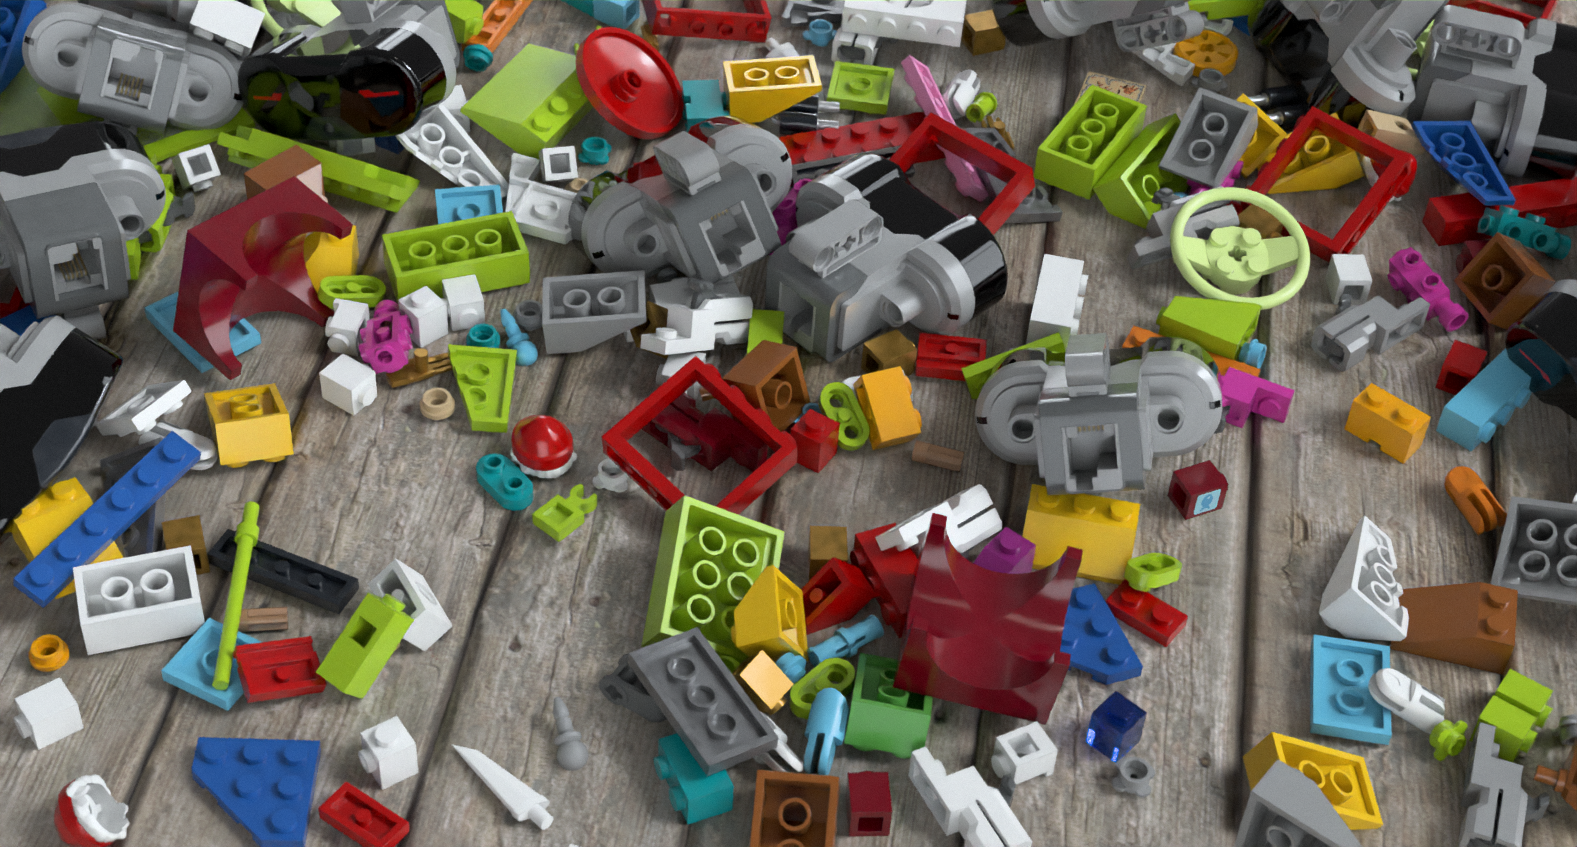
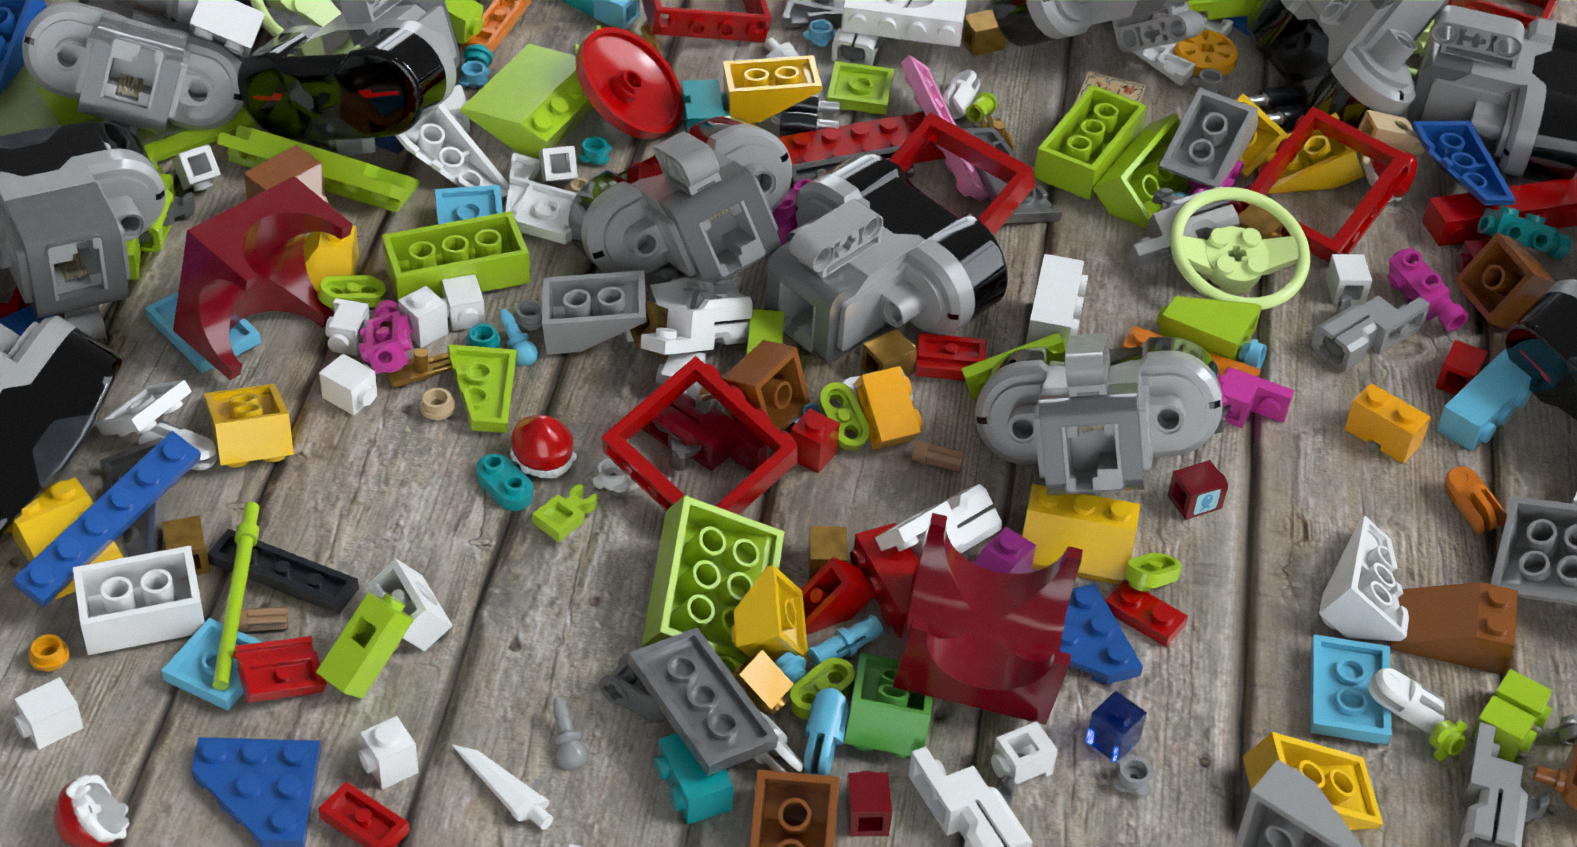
none -> medium azure plate [458,61,490,88]

